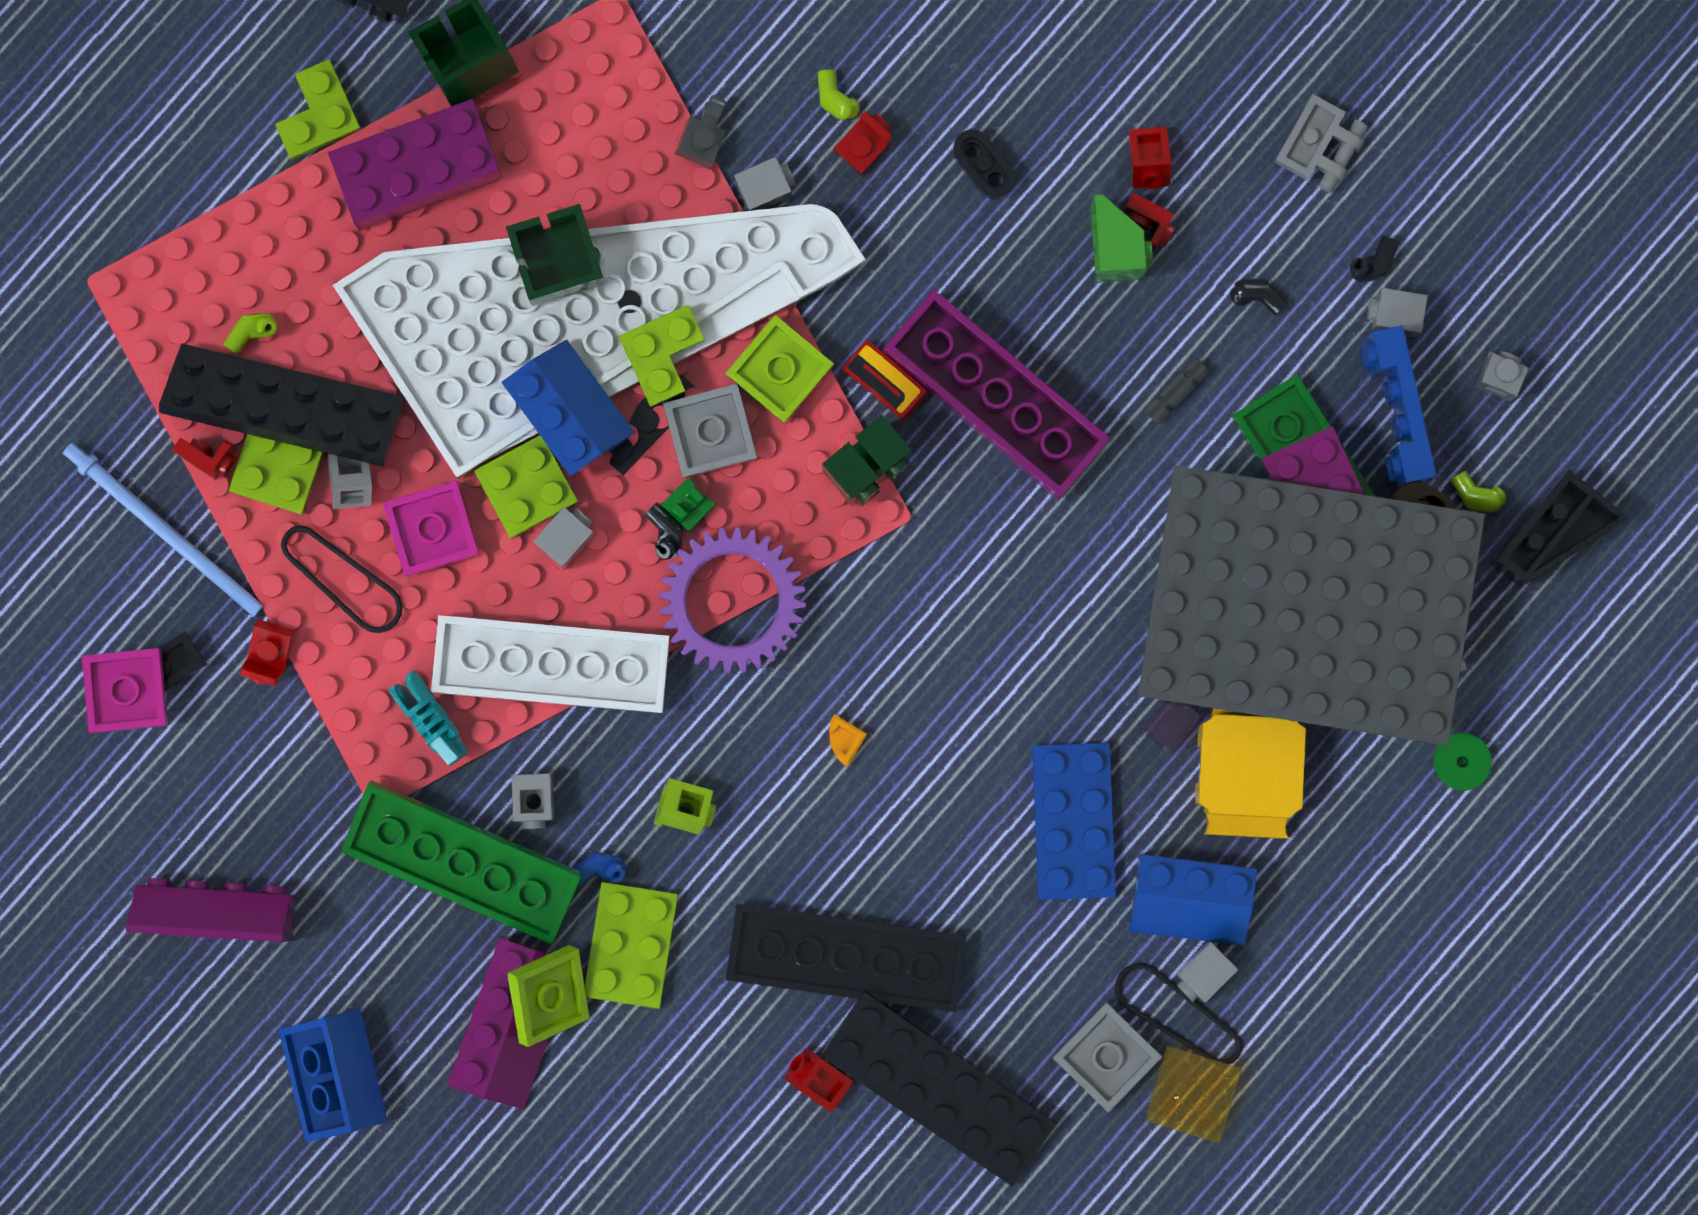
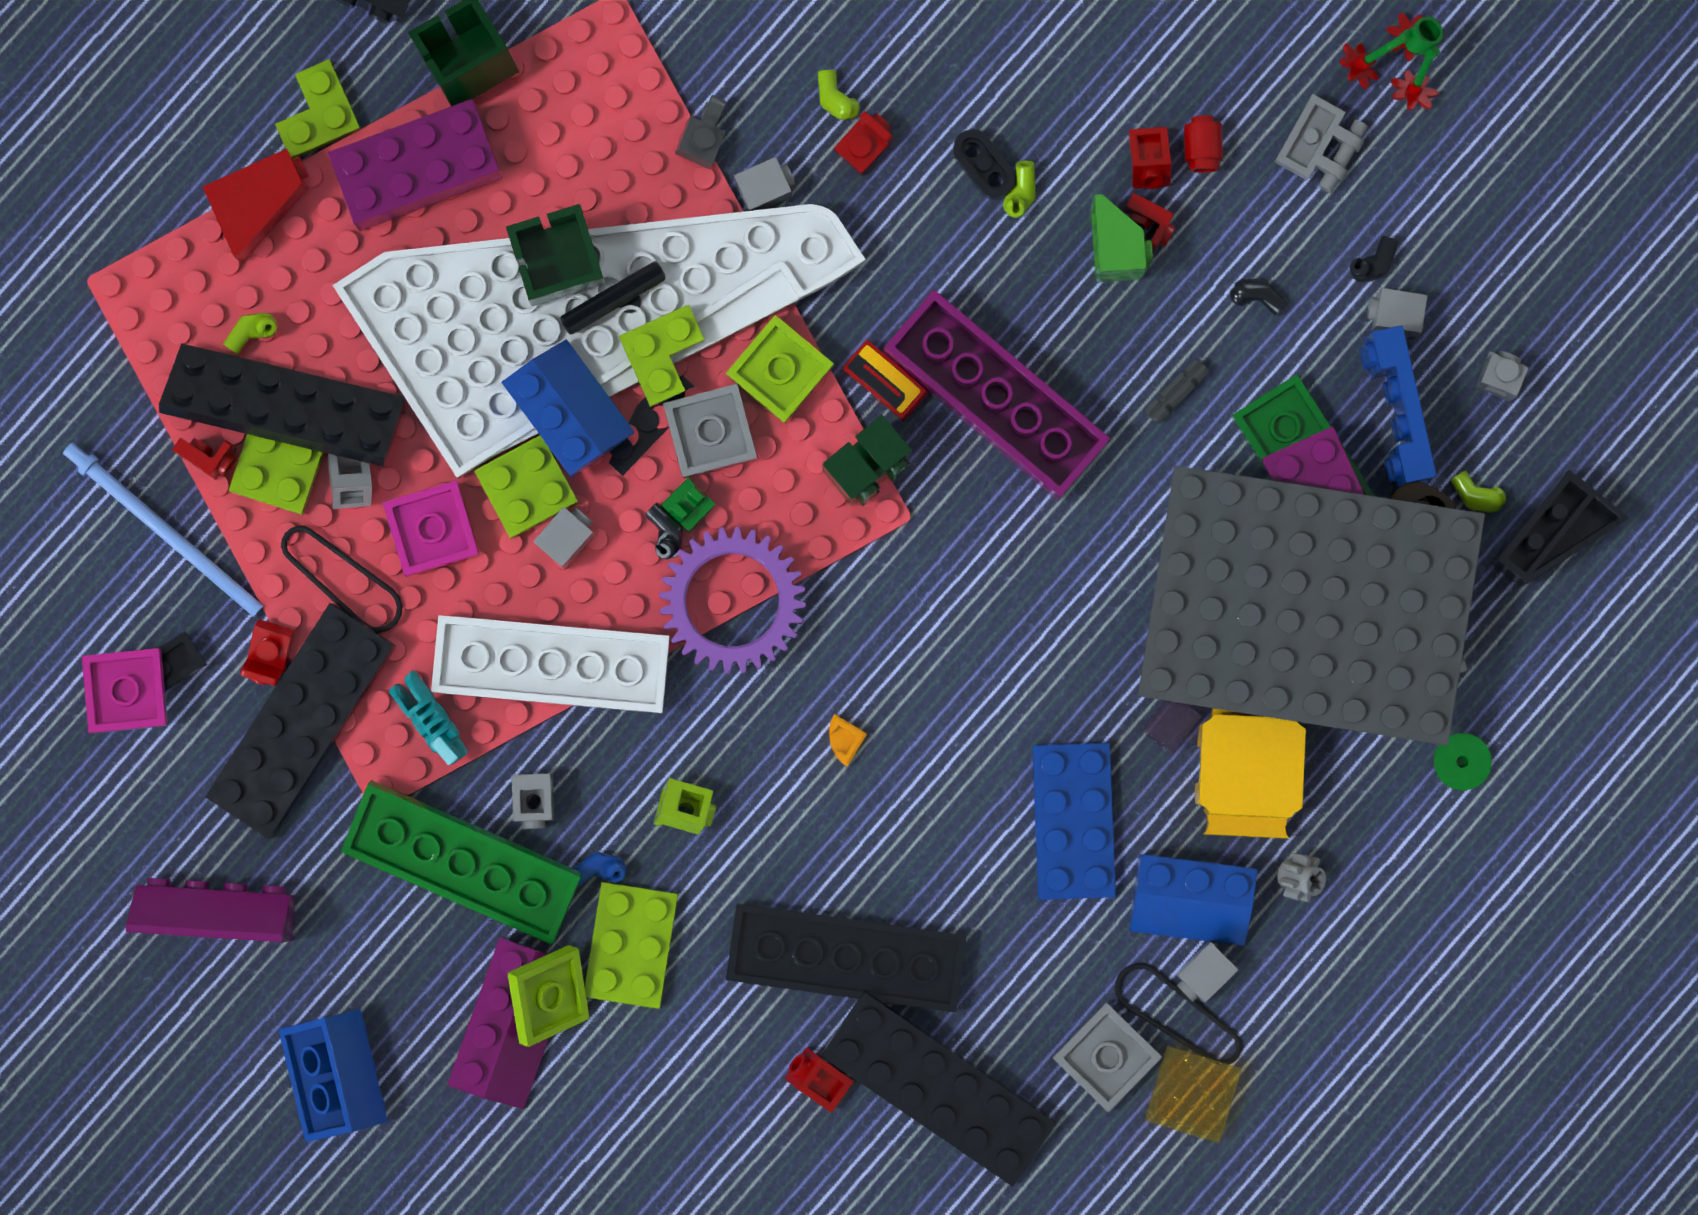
none -> red slope [202,149,309,262]
none -> black plate [205,603,396,839]
none -> black axle [560,261,666,335]
none -> lime arm [1003,160,1036,218]
none -> red brick [1184,115,1223,173]
none -> light grey gear [1277,853,1326,902]
none -> plant [1339,13,1443,110]

